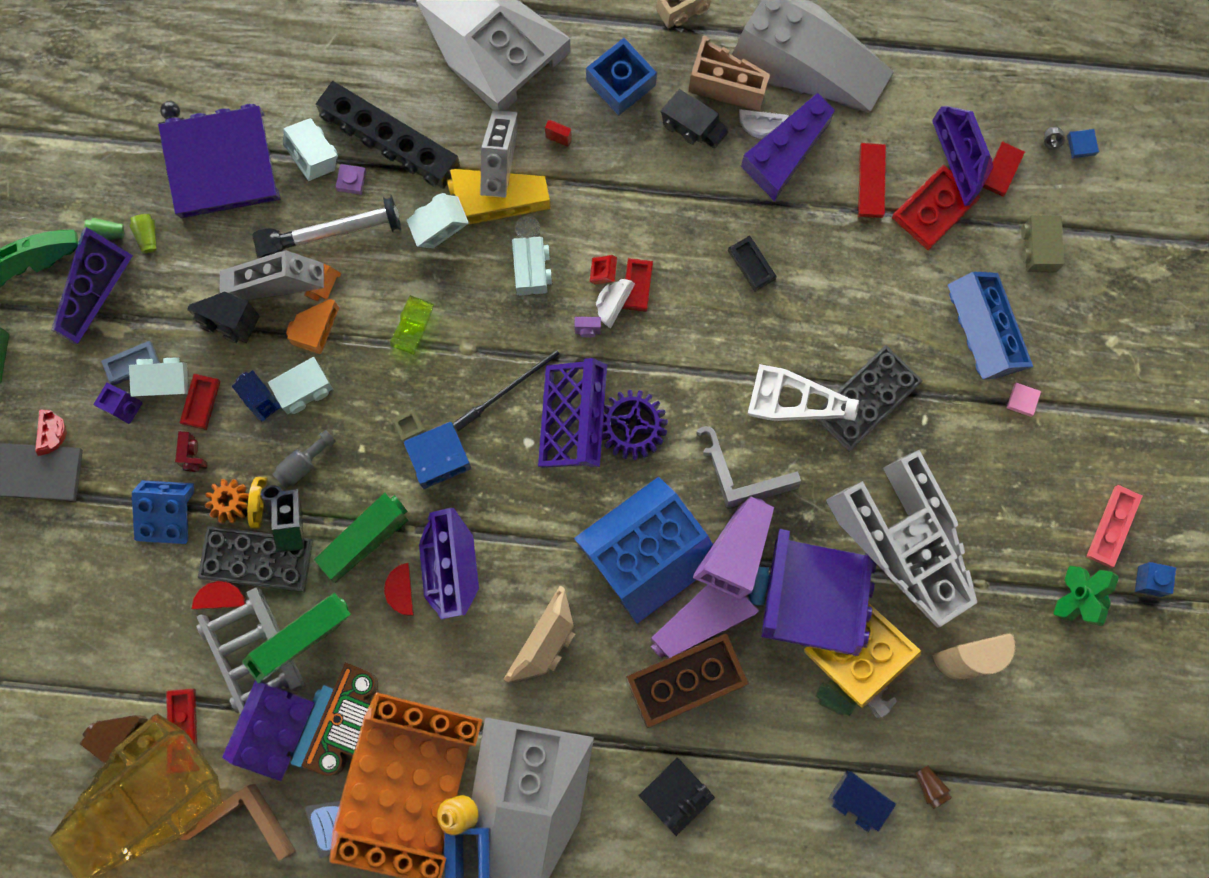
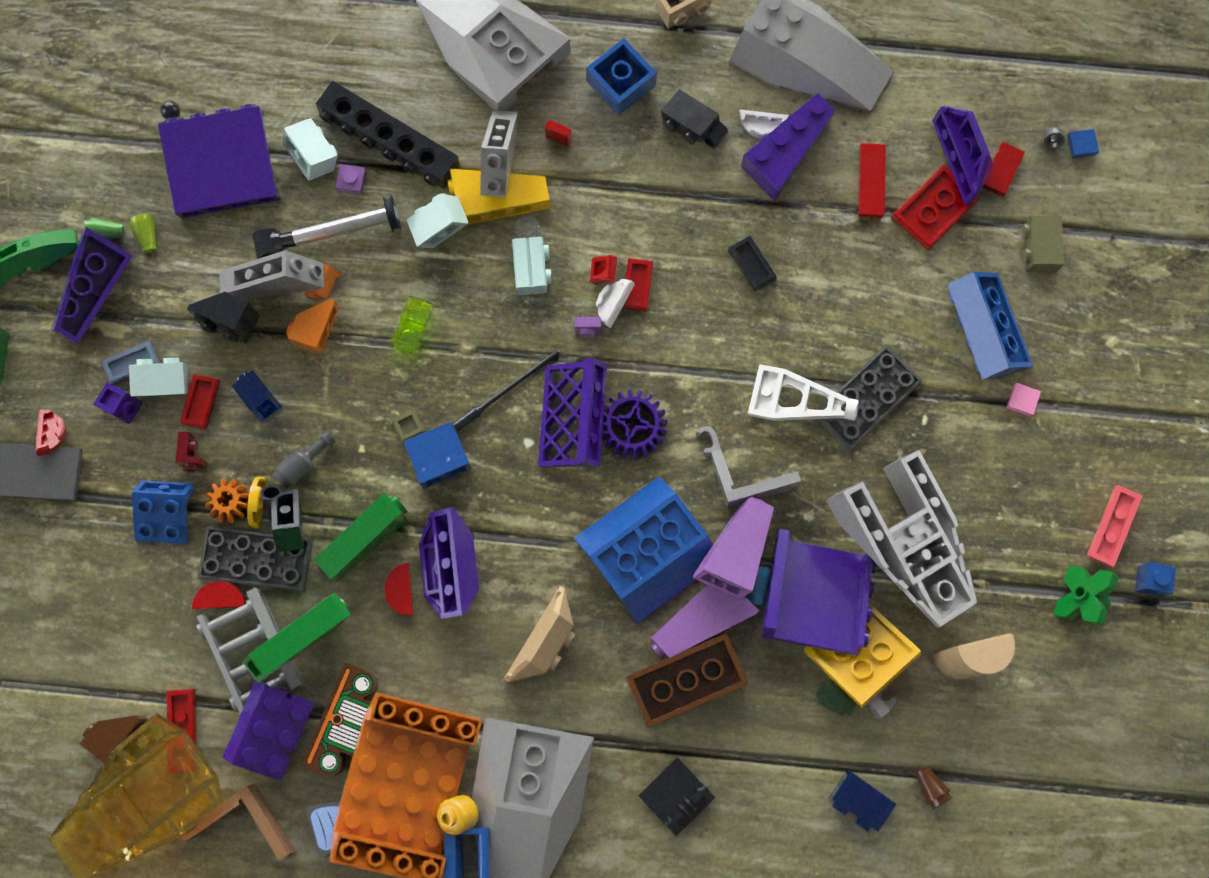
light aqua brick [268,357,333,415] -> none
dark azure plate [290,685,333,768] -> none
medium nougat wedge [688,35,770,112] -> none

